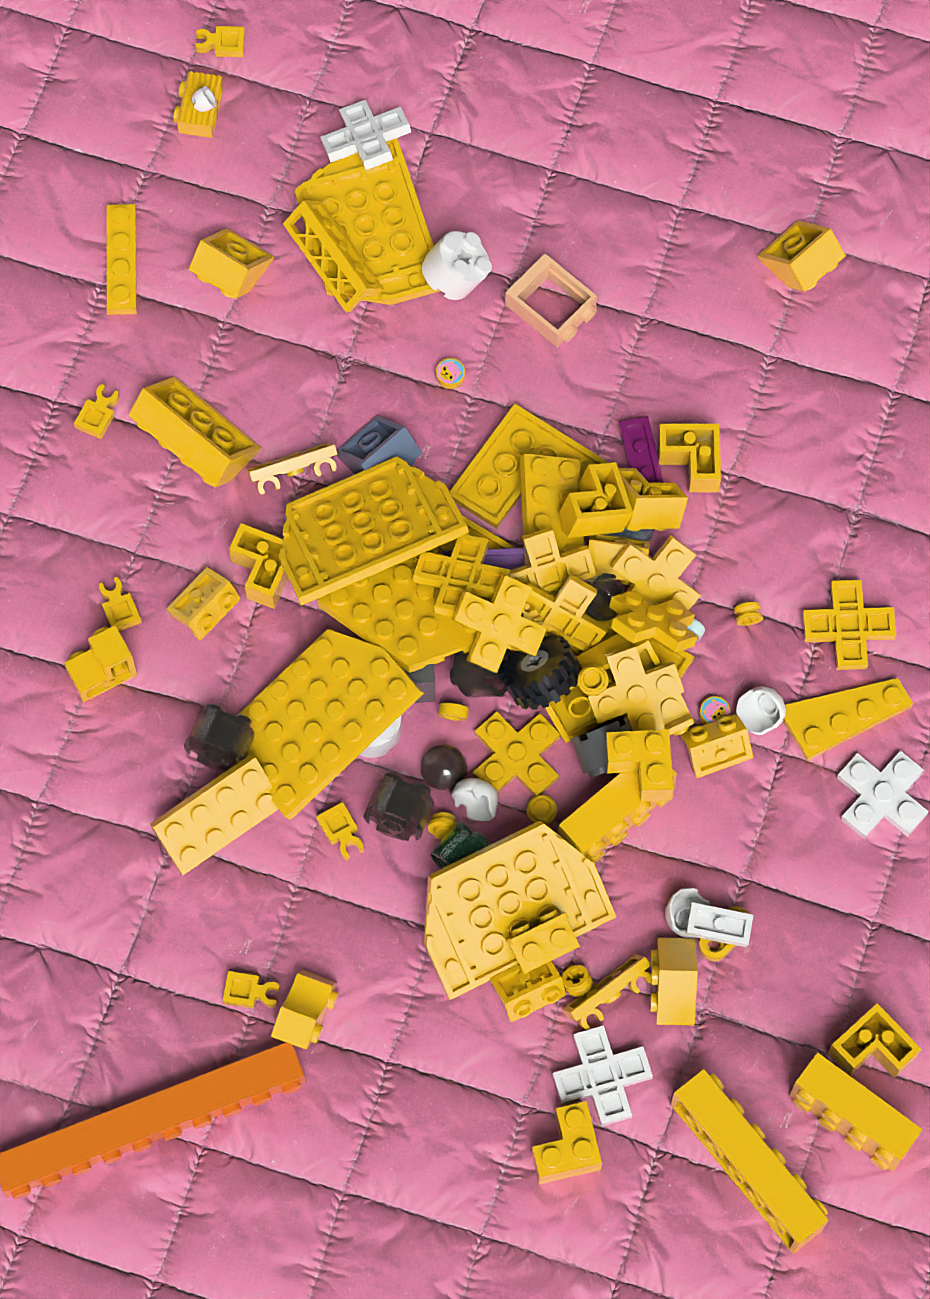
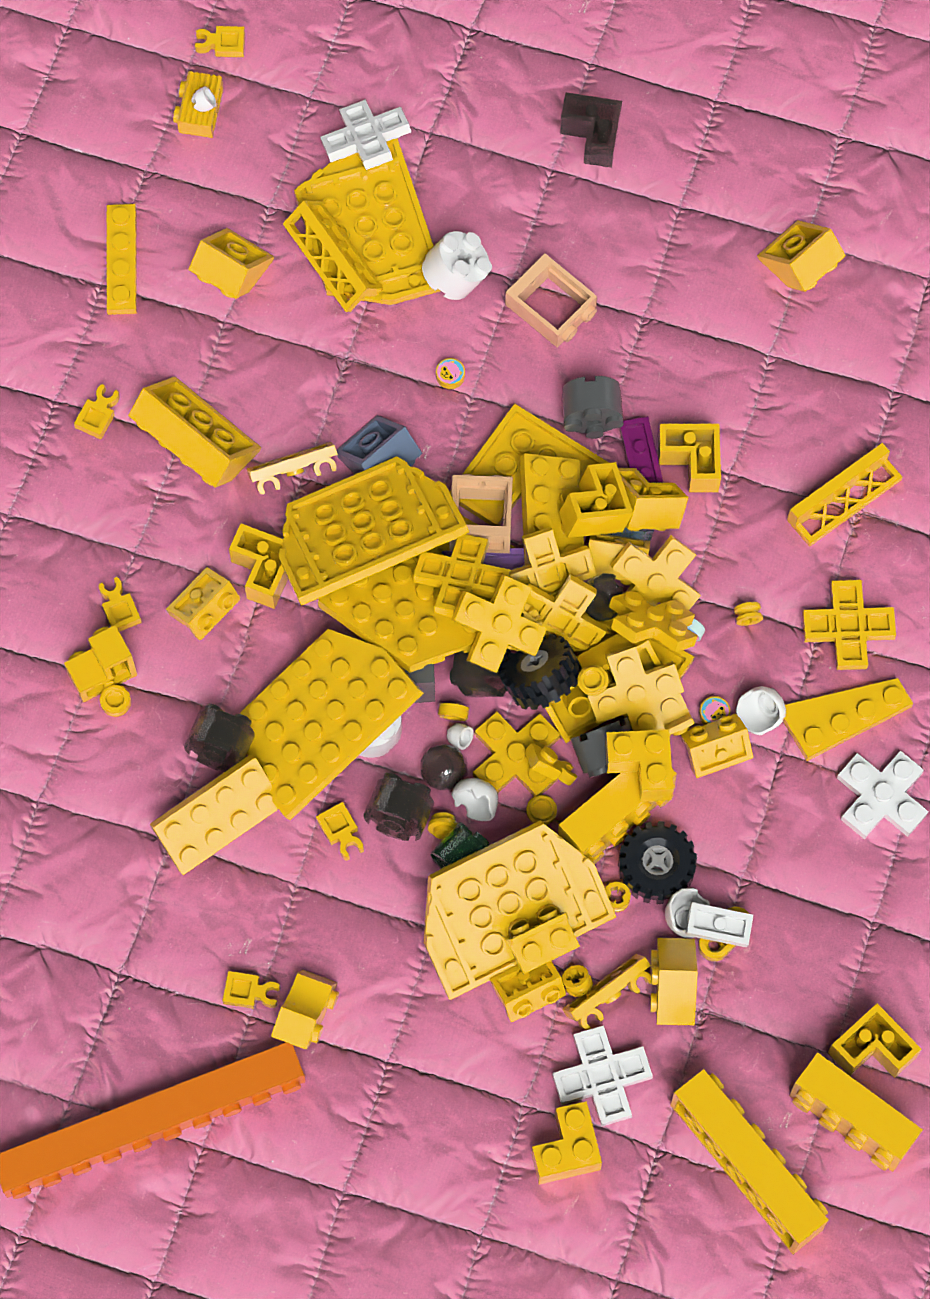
none -> yellow tile [100,685,131,717]
none -> white hinge [447,723,473,750]
none -> light nougat window [449,474,513,554]
none -> yellow plate [525,743,577,786]
none -> clear smoke brick [560,92,622,168]
none -> dark grey brick [562,376,624,439]
none -> yellow bush [605,882,631,912]
none -> black wheel [618,821,697,904]
none -> yellow fence [787,443,903,547]

